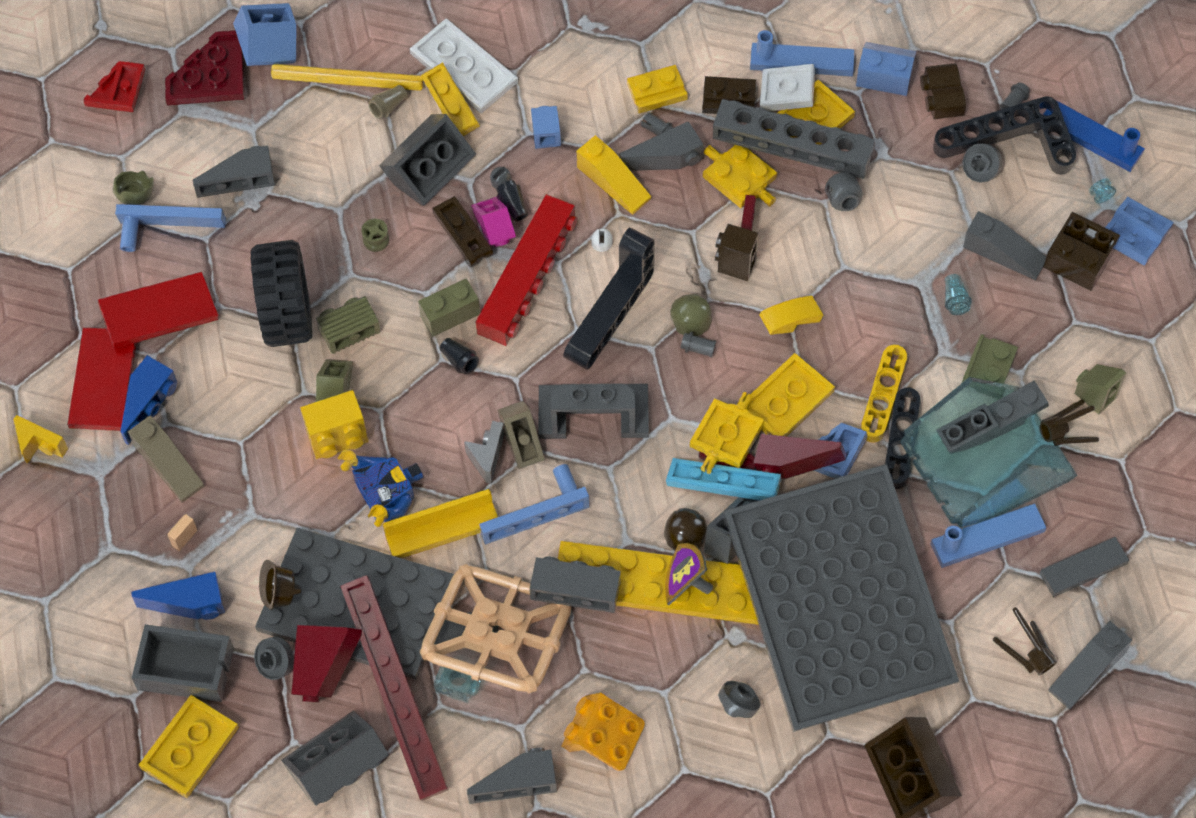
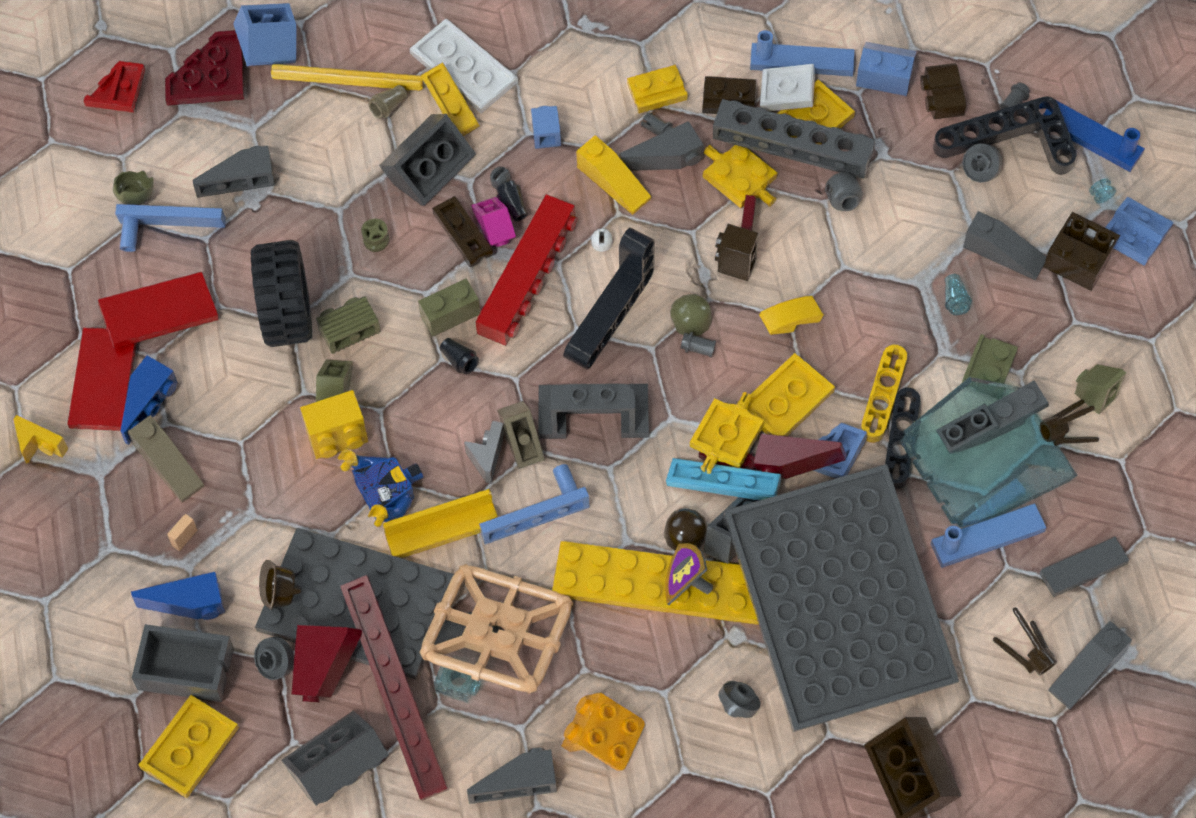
dark grey brick [530,556,621,613] -> none

